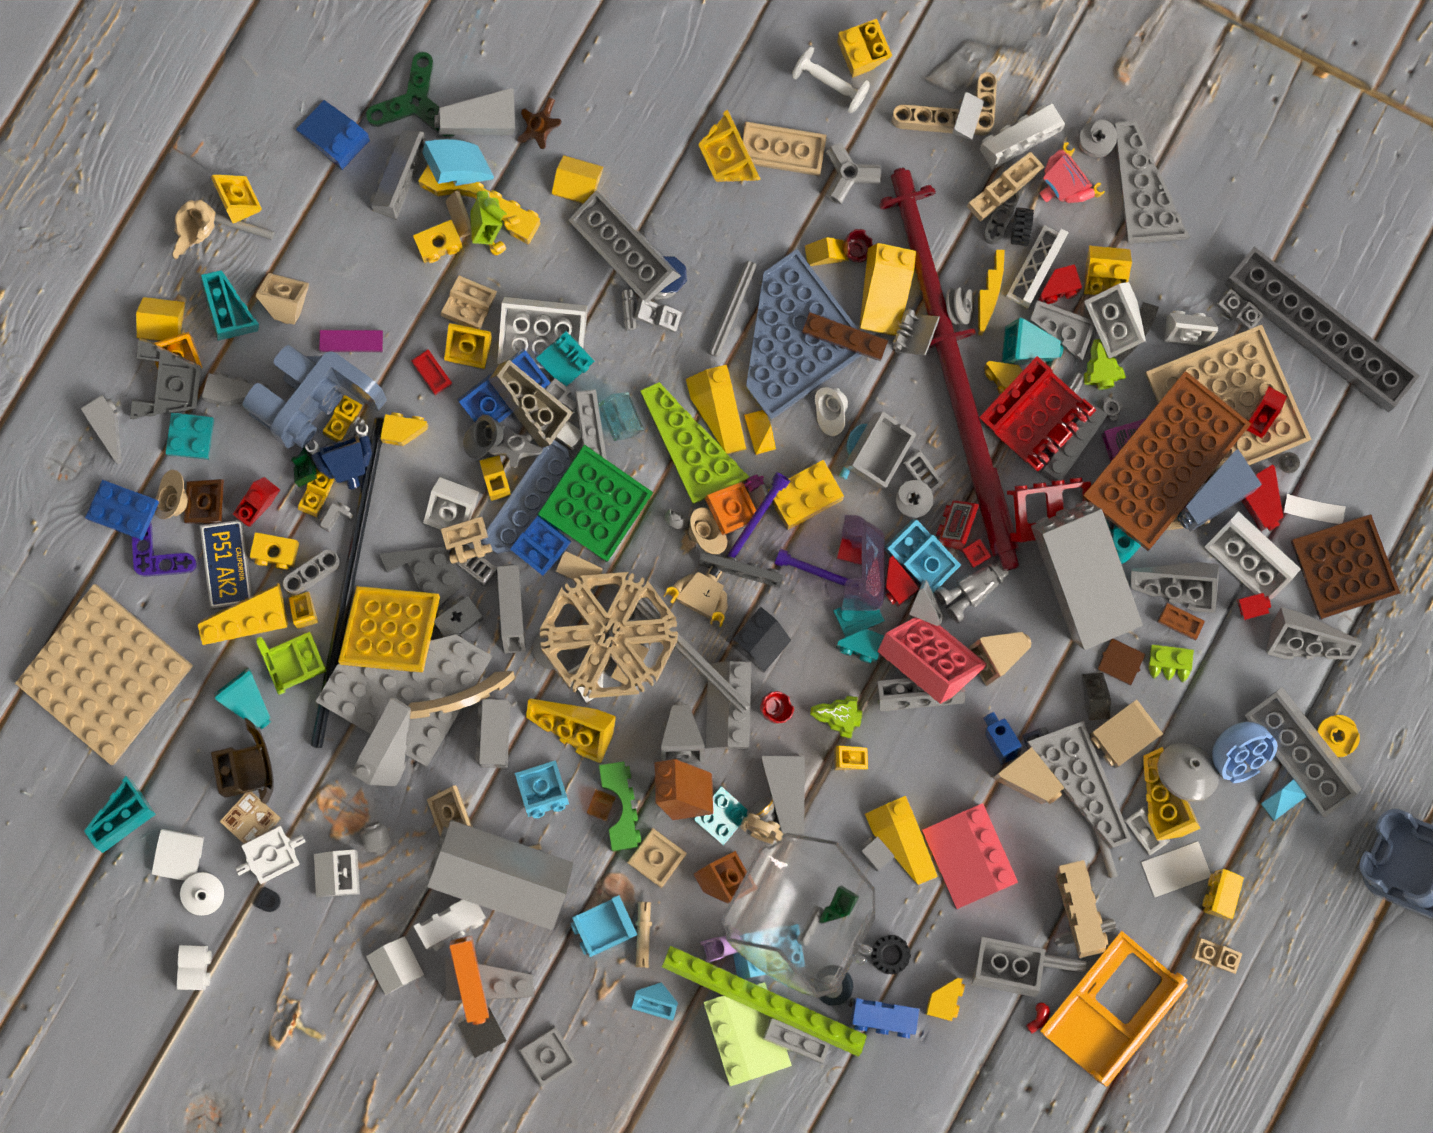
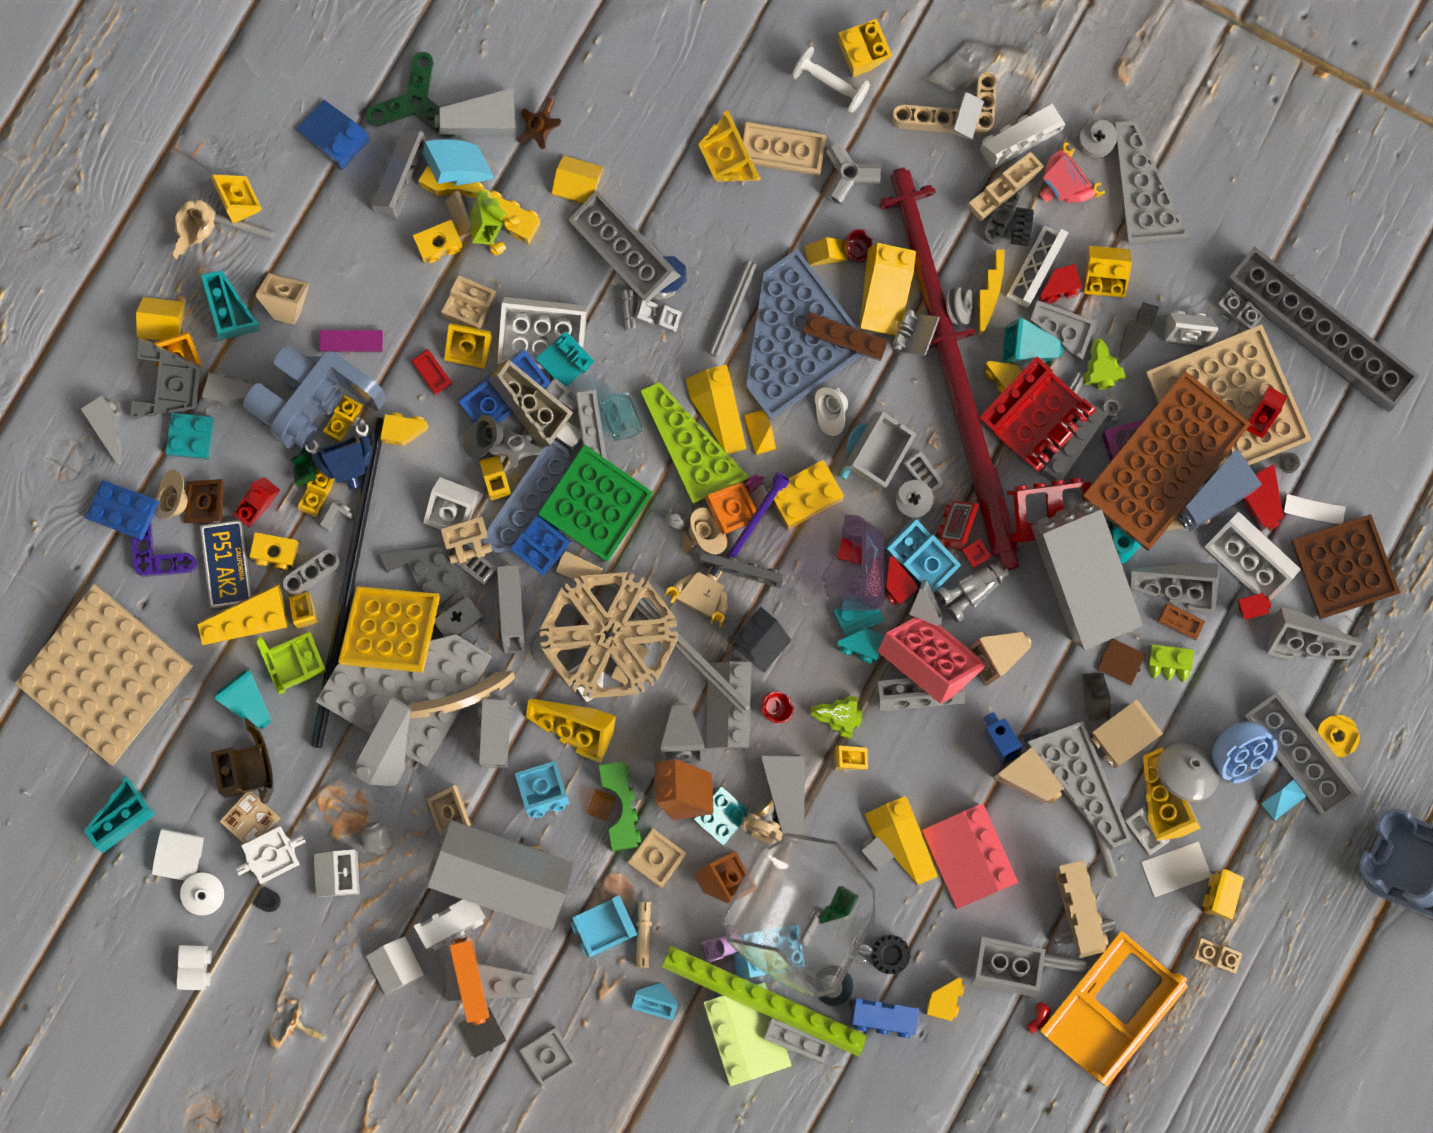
dark purple piece [774,548,872,595] -> none
white slope [1084,282,1146,358] -> none

